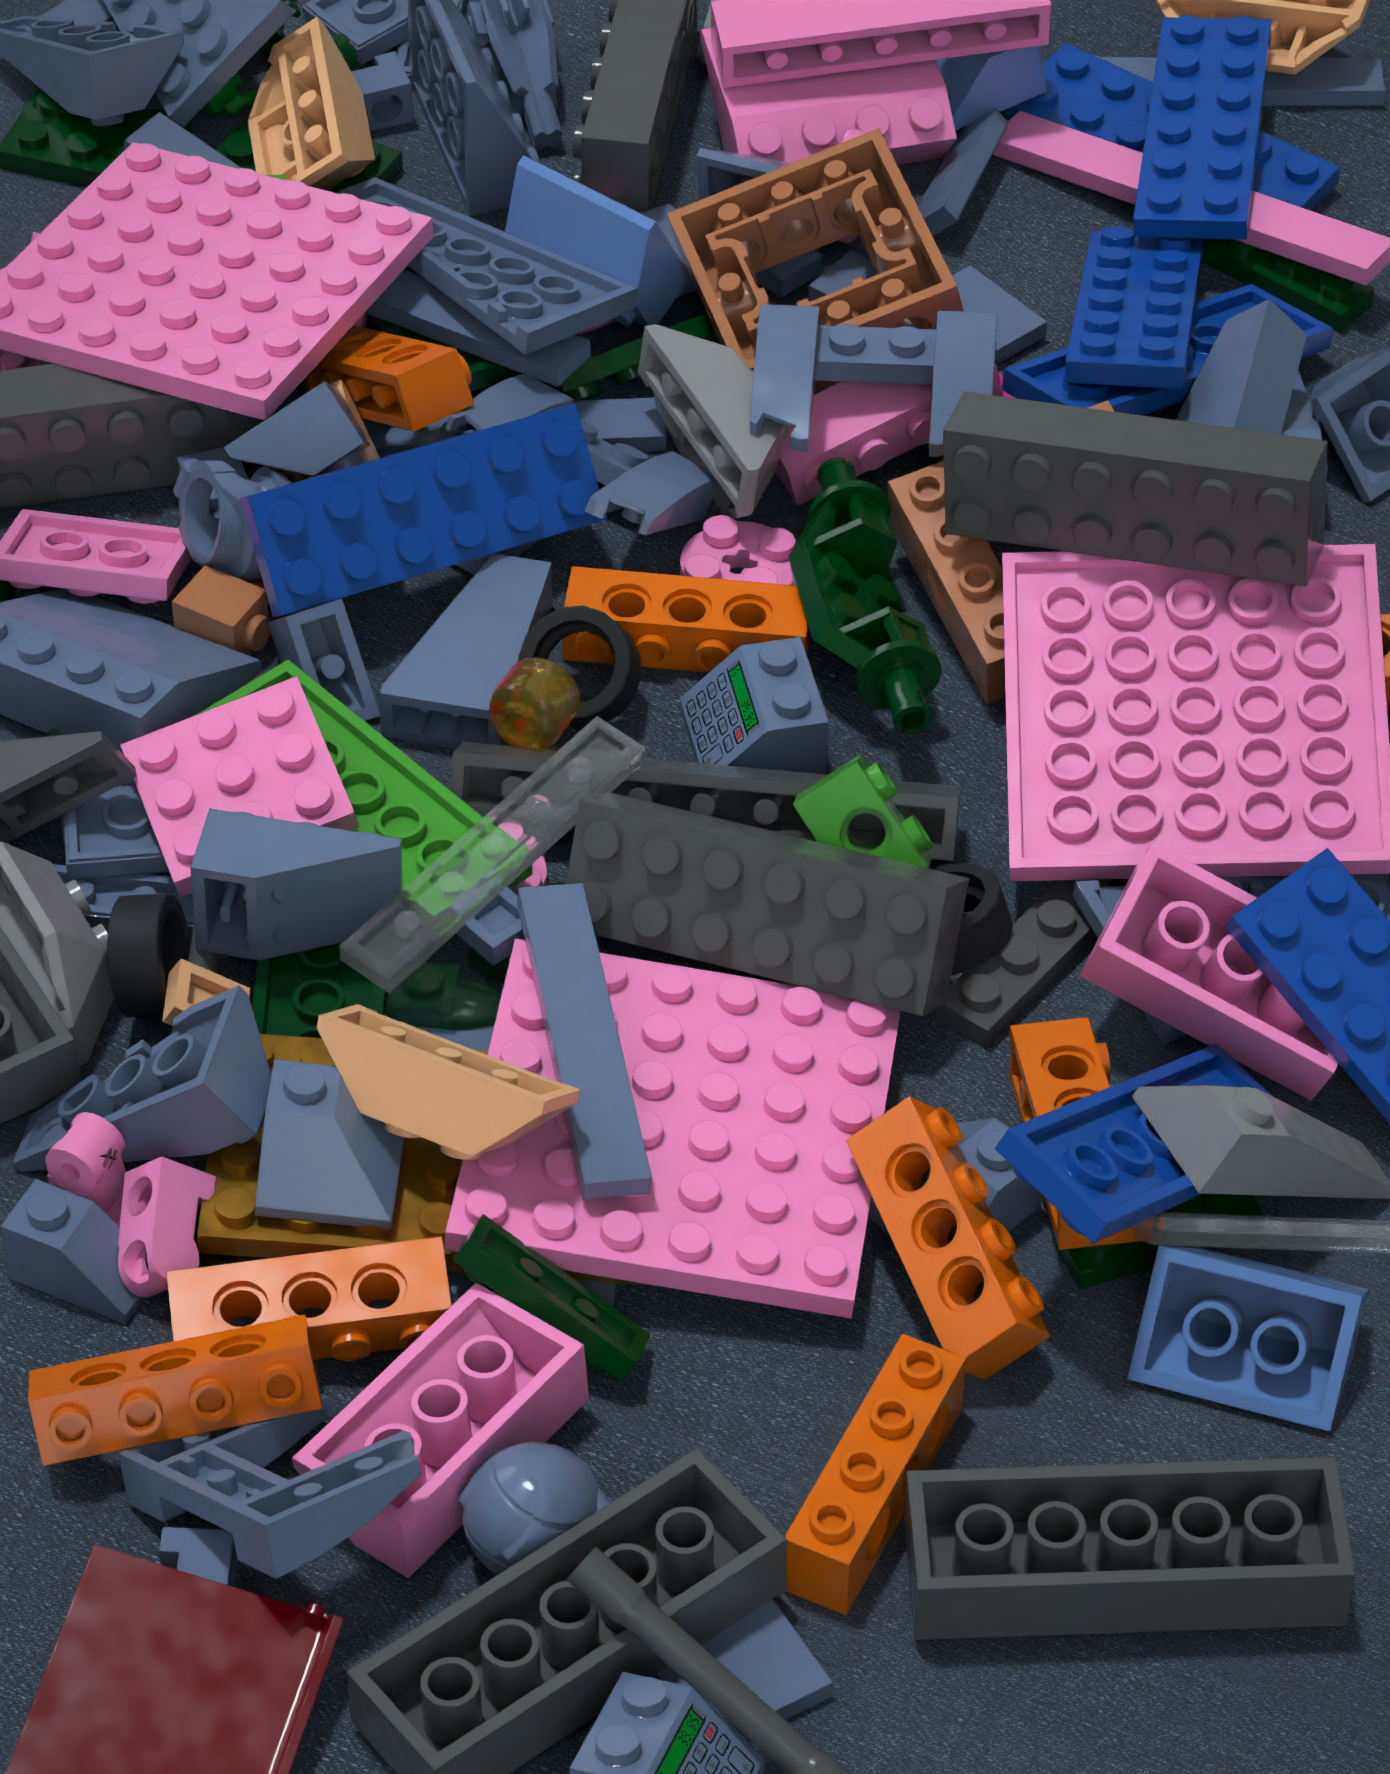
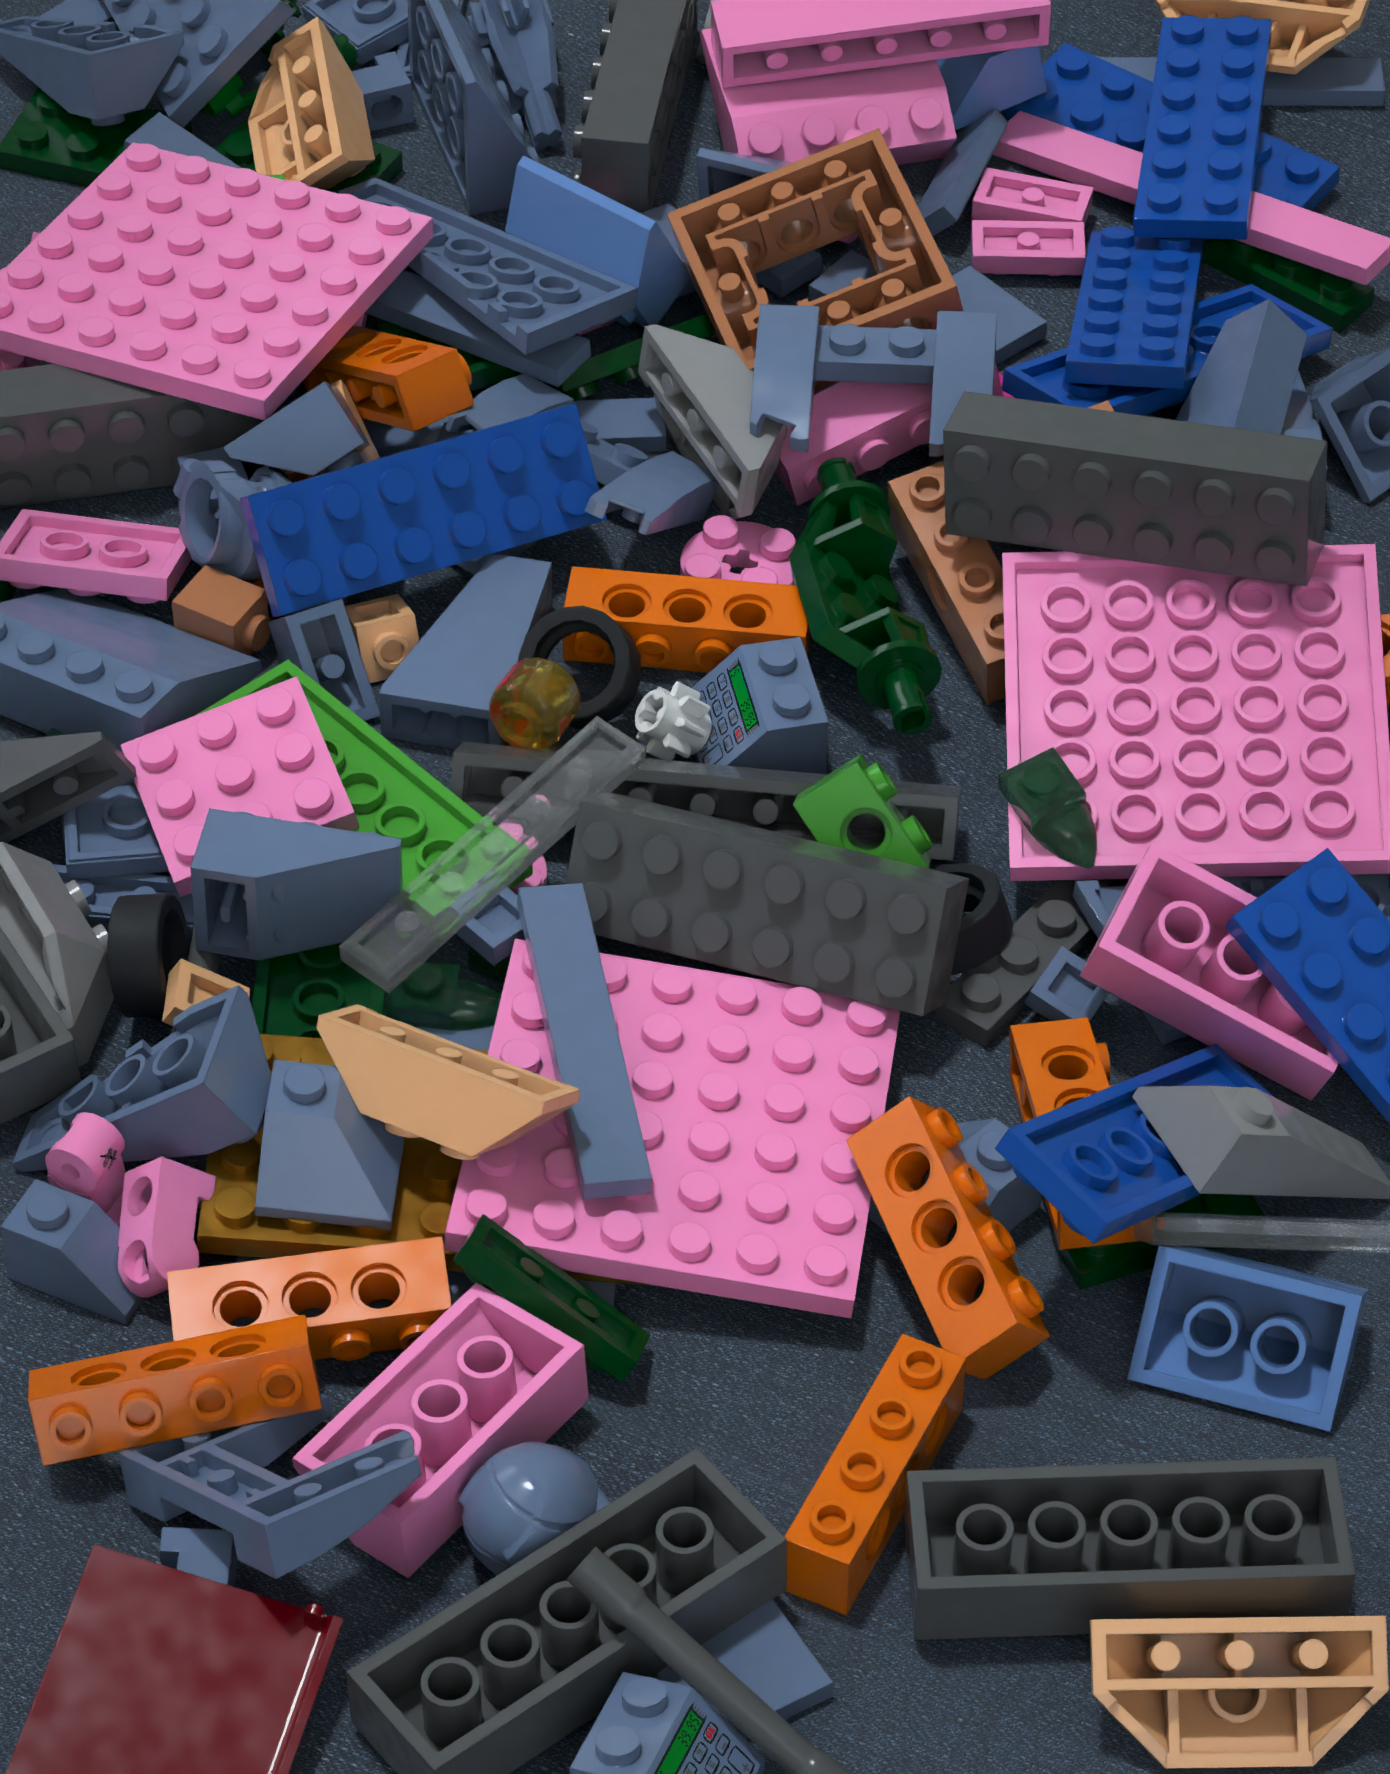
none -> light nougat bracket [345,594,419,683]
none -> white gear [635,681,712,761]
none -> bright pink plate [971,167,1094,226]
none -> bright pink plate [971,220,1086,276]
none -> clear green plate [998,747,1097,869]
none -> sand blue plate [1024,946,1110,1022]
none -> light nougat wedge [1090,1616,1389,1768]

